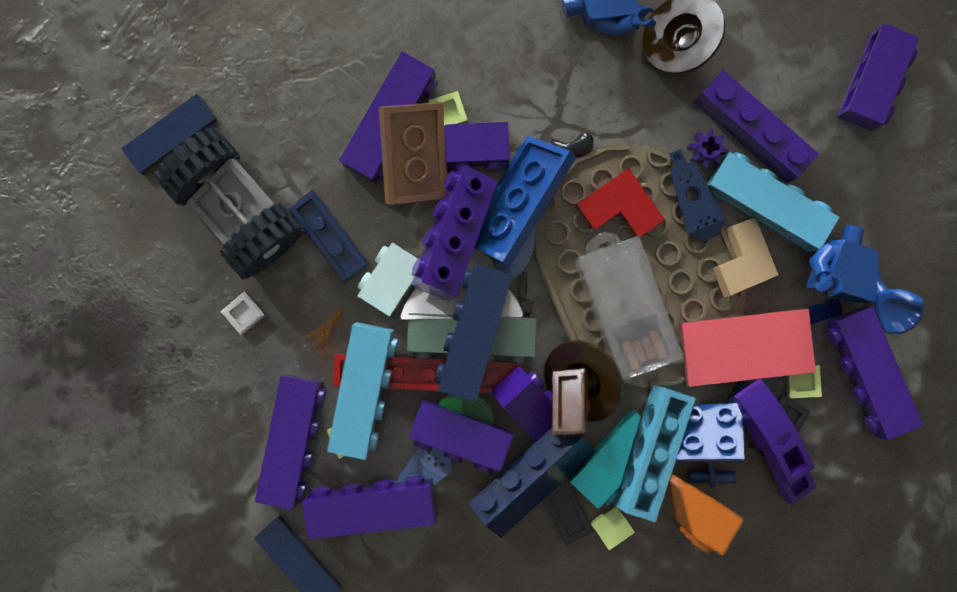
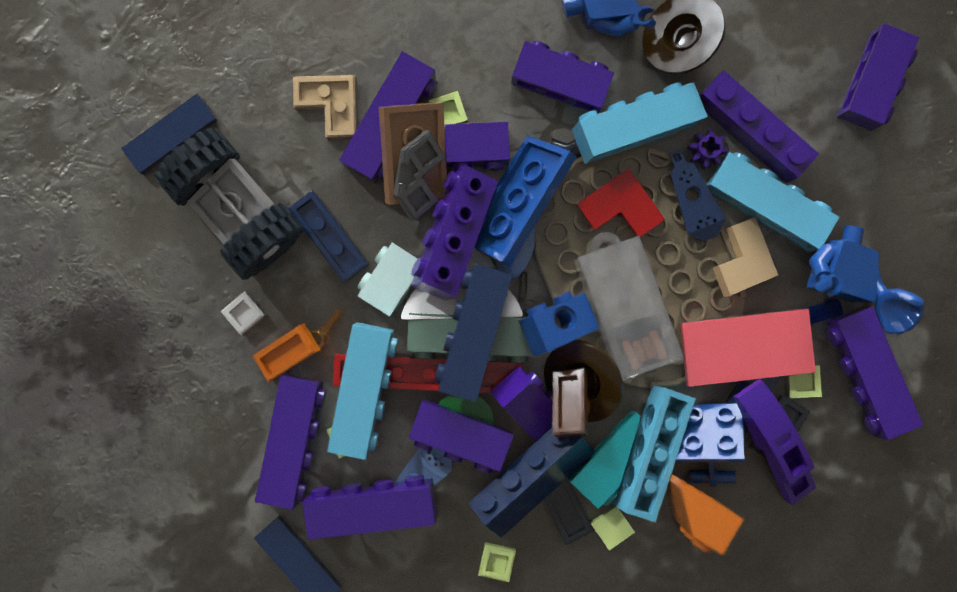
none -> orange tile [252,323,321,383]
none -> tan tile [293,75,357,140]
none -> dark grey tile [393,130,446,221]
none -> yellowish green tile [478,542,516,582]
none -> dark purple brick [511,41,614,114]
none -> blue brick [518,291,600,356]
none -> medium azure brick [572,82,708,165]

